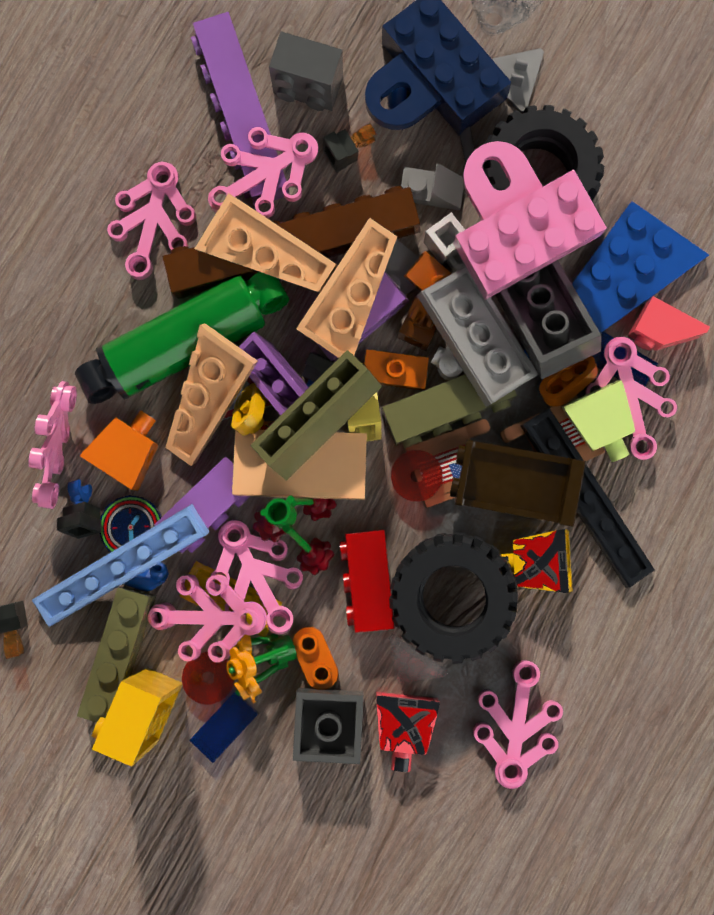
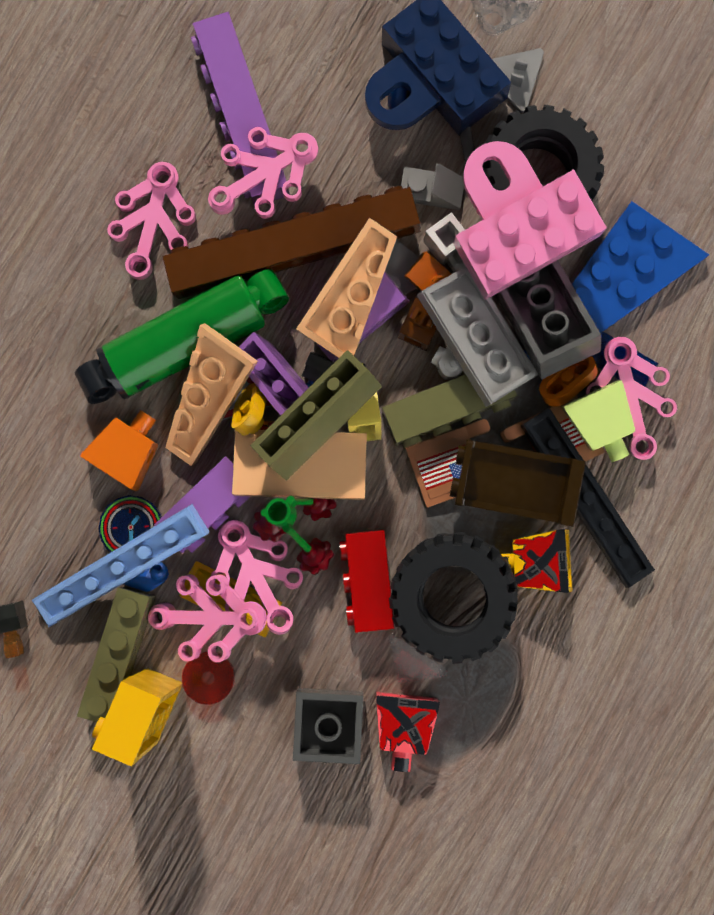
bright pink plant [28,381,77,509] -> none
pearl dark grey piece [57,479,101,539] -> none
clear blue tile [189,692,259,763] -> none
light nougat wing [194,193,338,293] -> none
plant [226,634,297,704] -> none
dark grey brick [269,31,343,111] -> none
orange plate [293,626,338,690] -> none
pearl dark grey piece [323,123,377,173] -> none
orange plate [364,349,429,390] -> none
clear red piece [391,450,443,502] -> none
bright pink plant [473,660,563,789] -> none
coral slope [628,296,710,351] -> none

